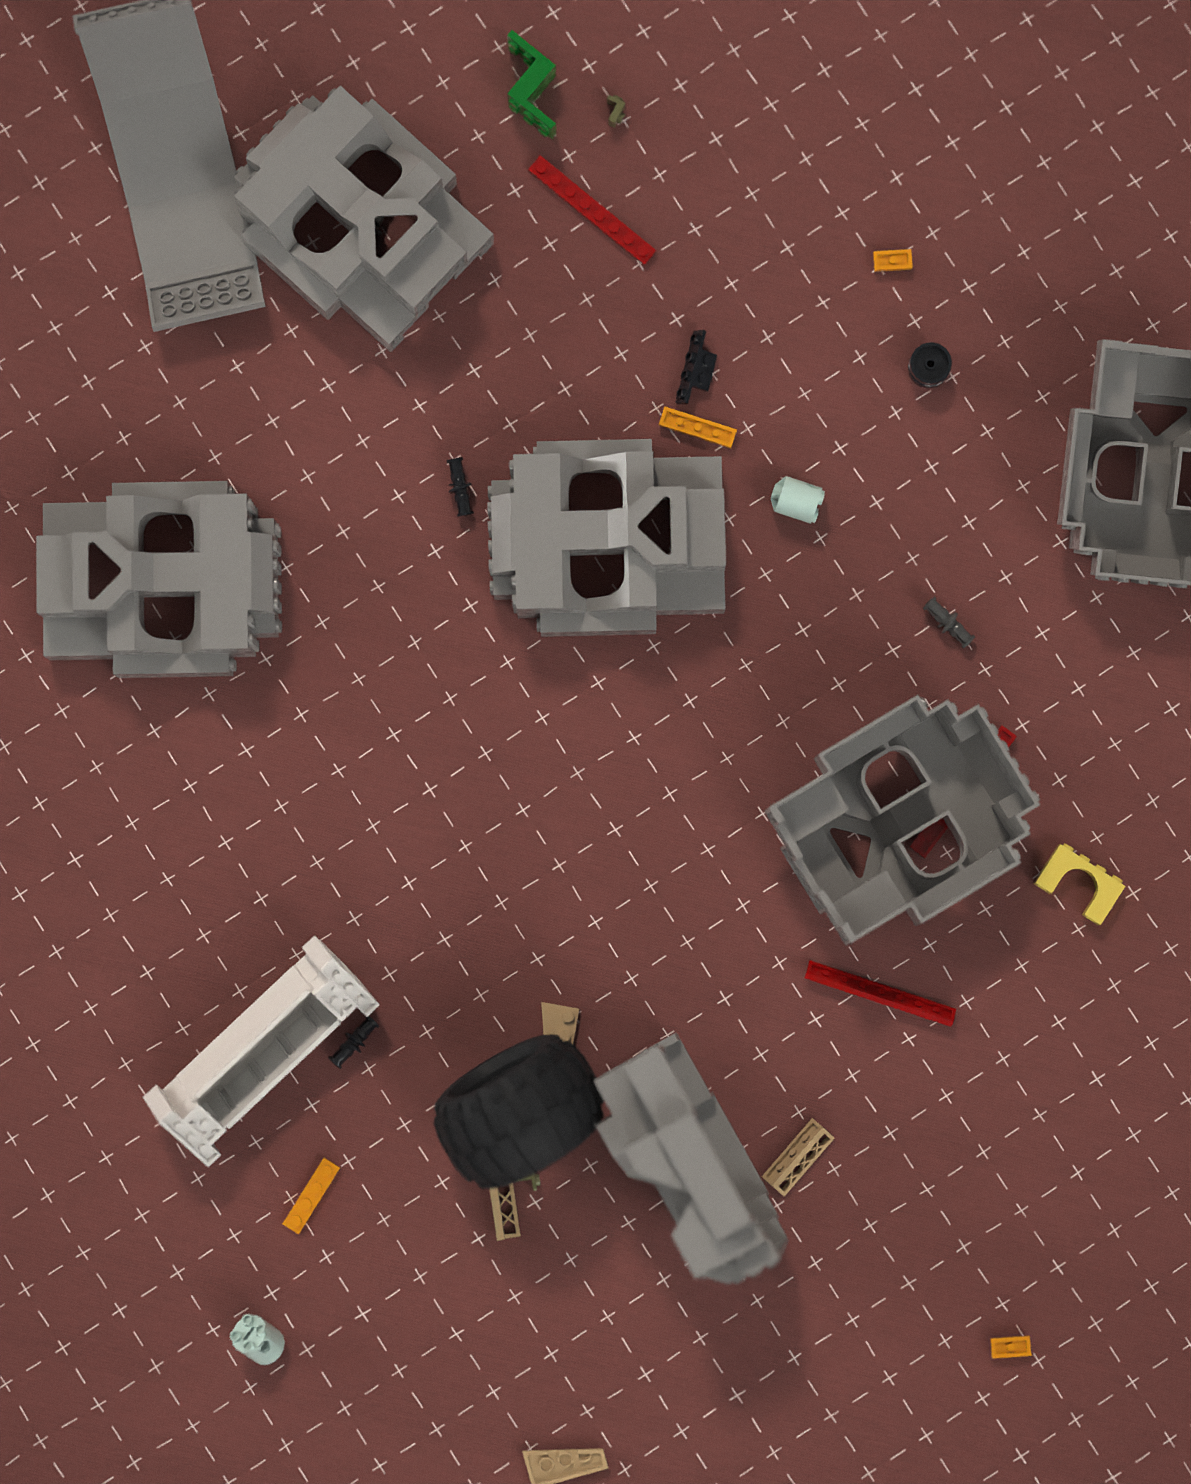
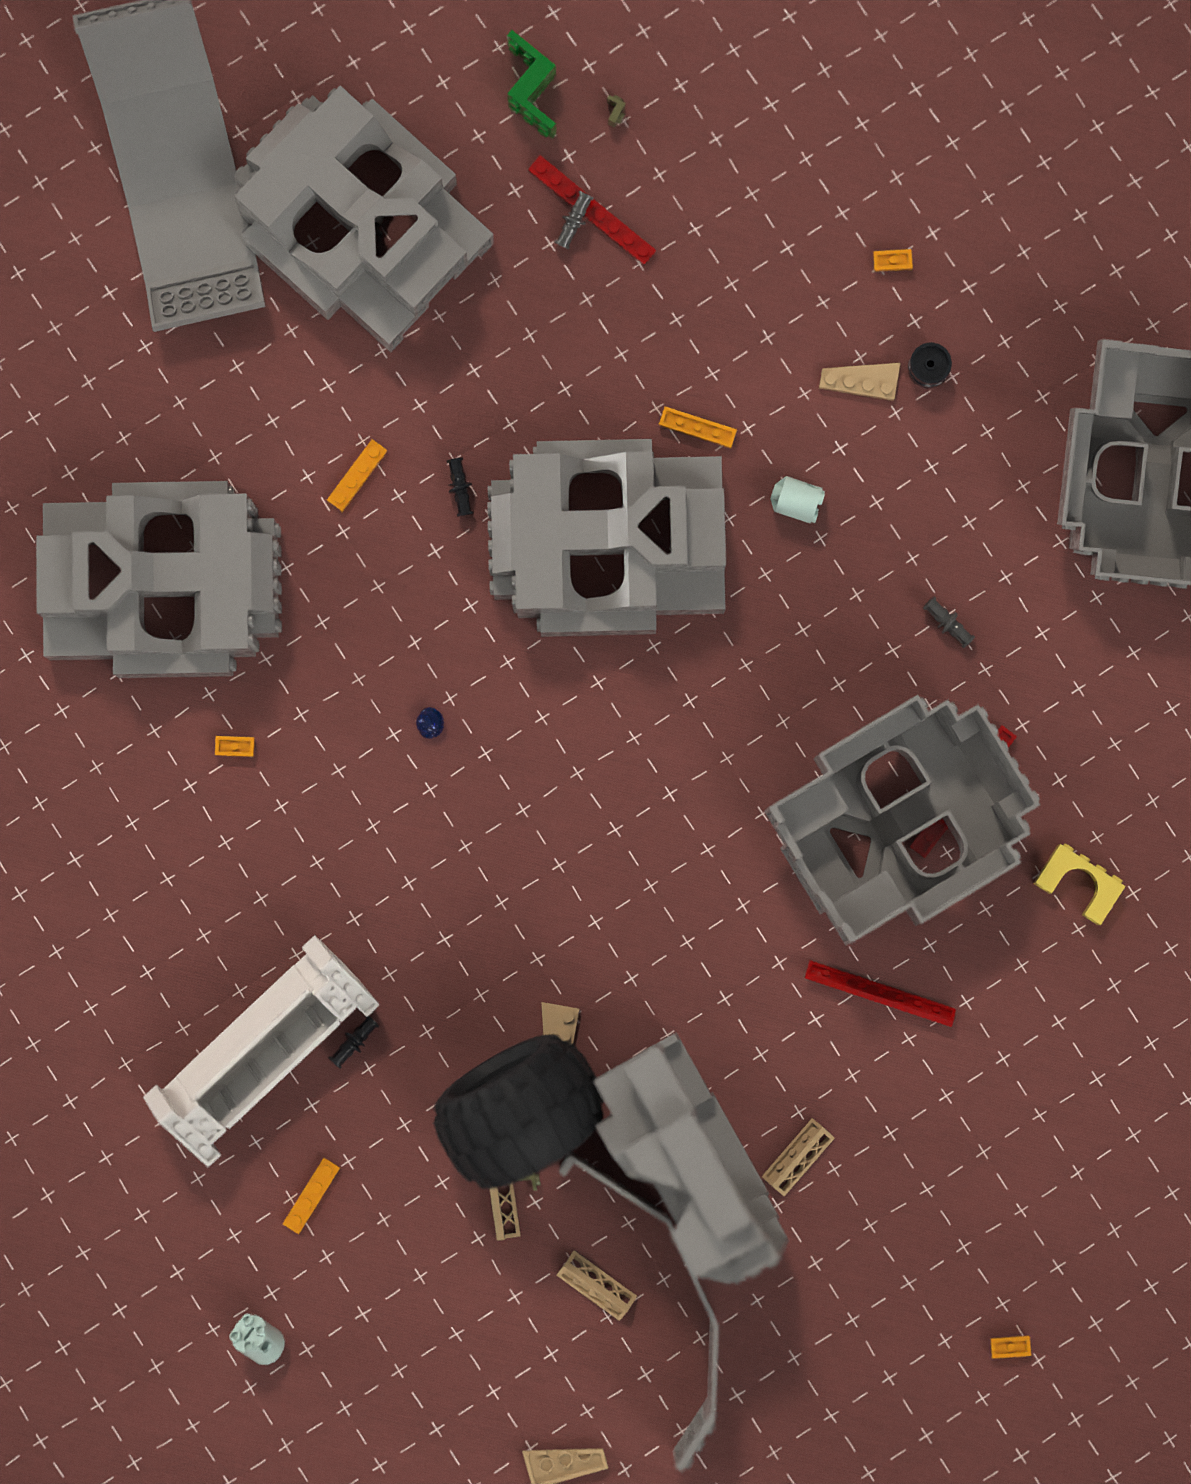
black bracket [675,330,717,404] -> none
none -> light orange plate [215,736,255,757]
none -> light orange plate [327,439,388,512]
none -> clear blue hair [416,707,445,739]
none -> dark grey piece [554,191,594,249]
none -> tan fence [557,1251,637,1321]
none -> light grey panel [558,1151,718,1472]
none -> tan wing [819,363,900,401]

